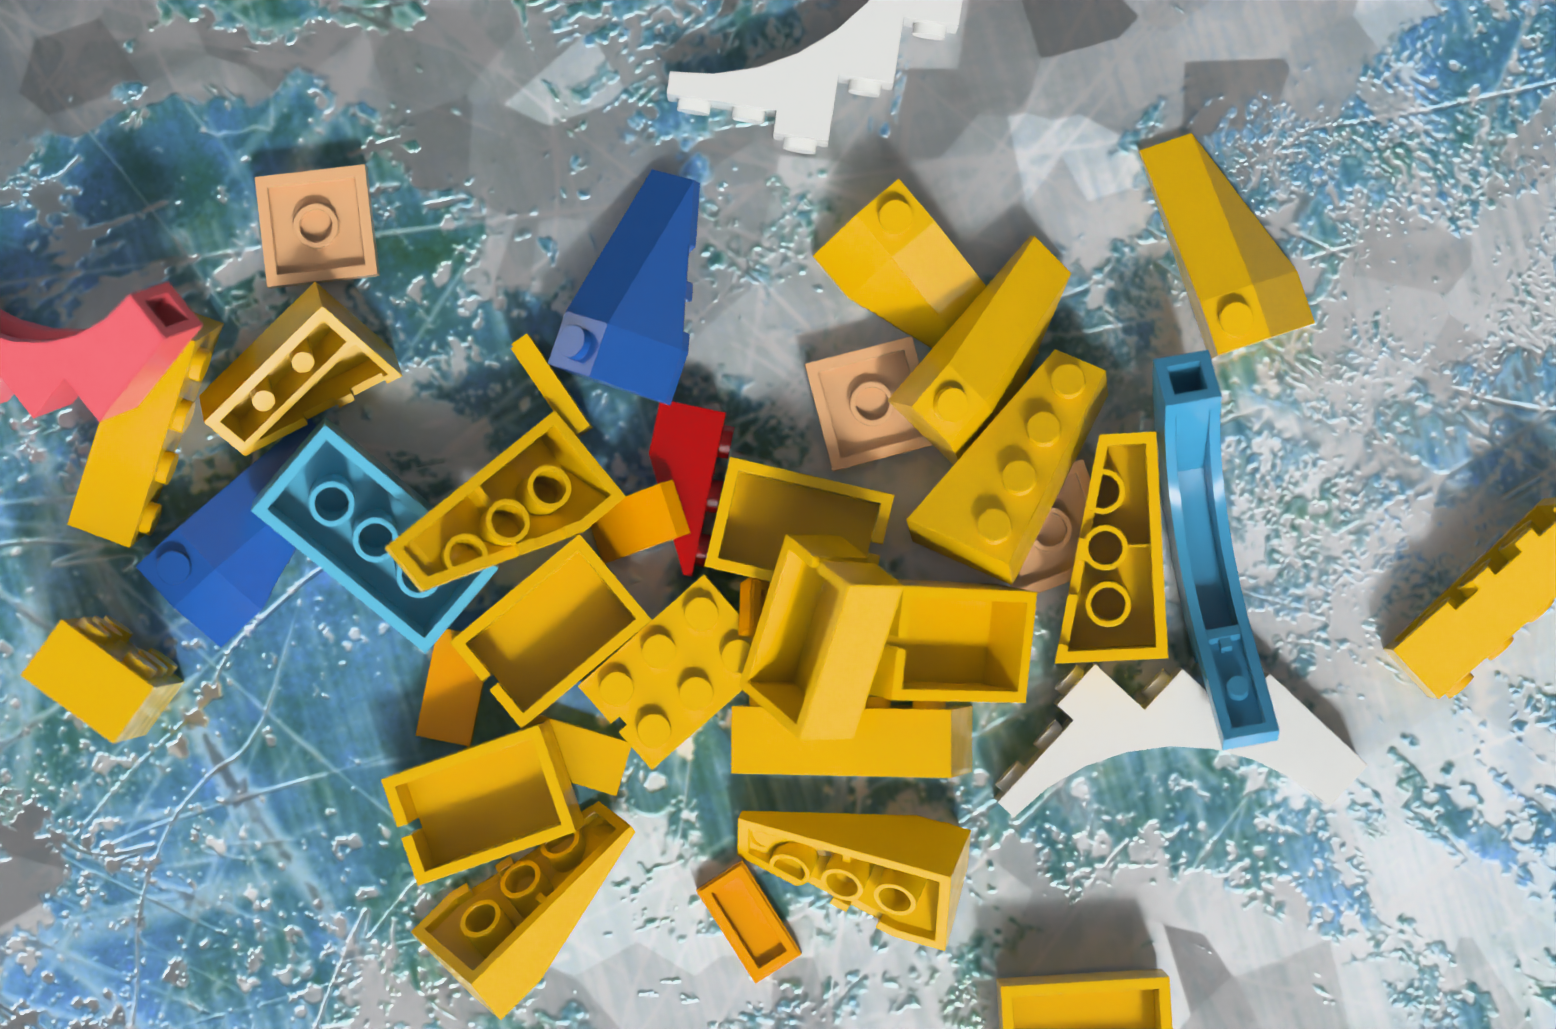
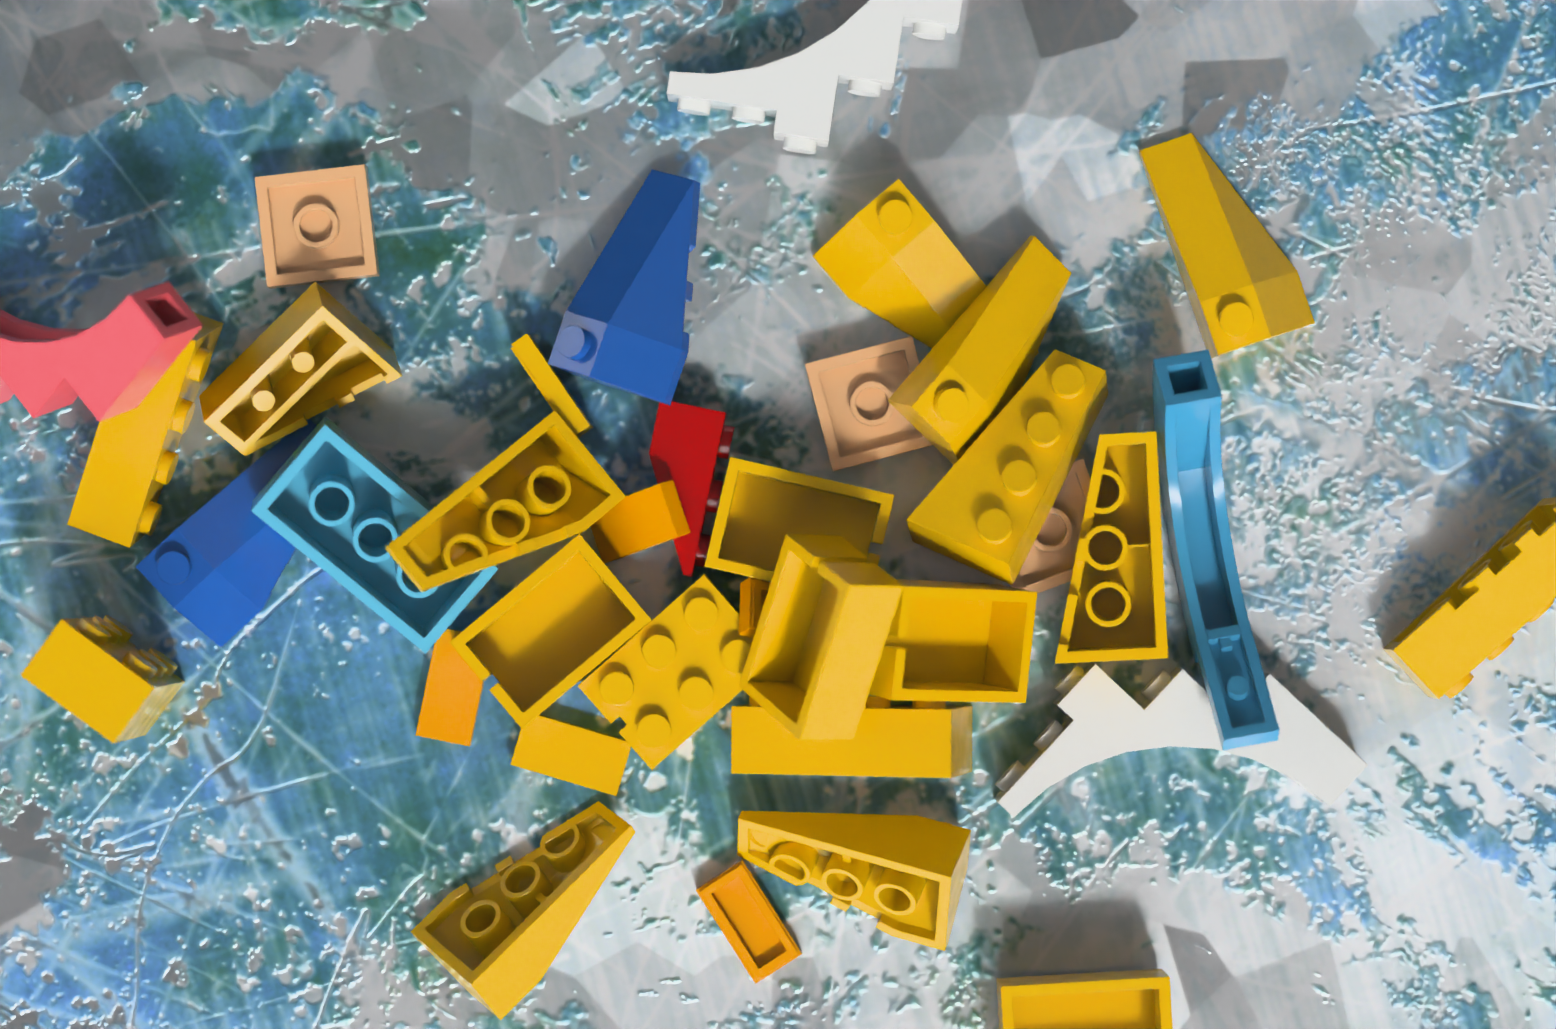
yellow piece [381,720,585,886] -> none

